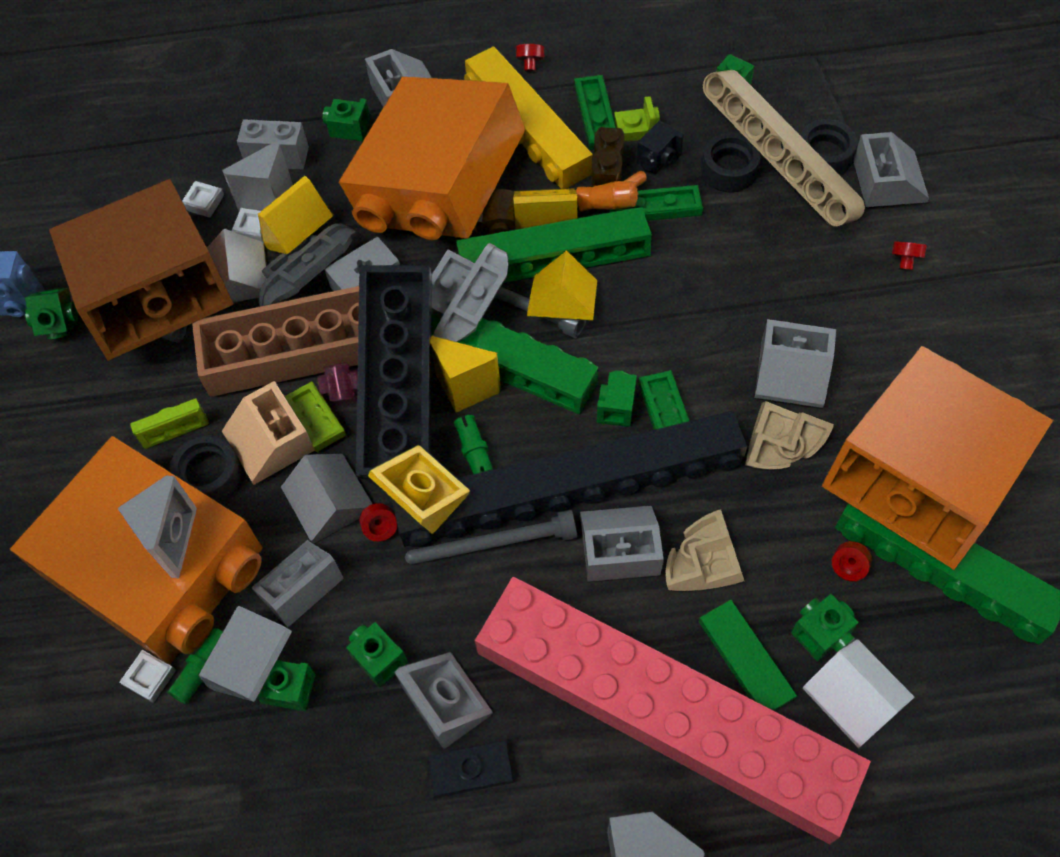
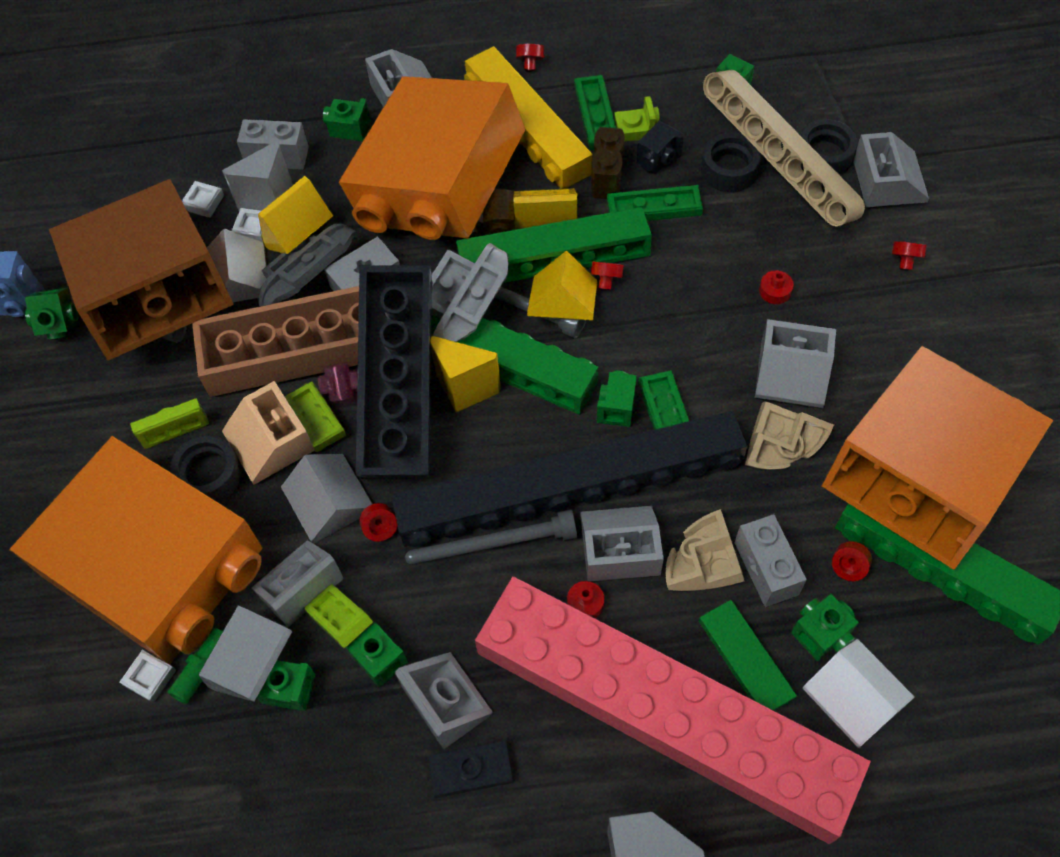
light grey slope [117,475,197,578] -> none
yellow slope [368,445,470,534] -> none
green pin [454,415,493,474] -> none
orange piece [576,171,647,211] -> none
none -> lime plate [304,584,373,648]
none -> red tile [567,581,604,618]
none -> red tile [591,261,624,289]
none -> light grey brick [735,514,807,607]
none -> red tile [759,270,794,304]

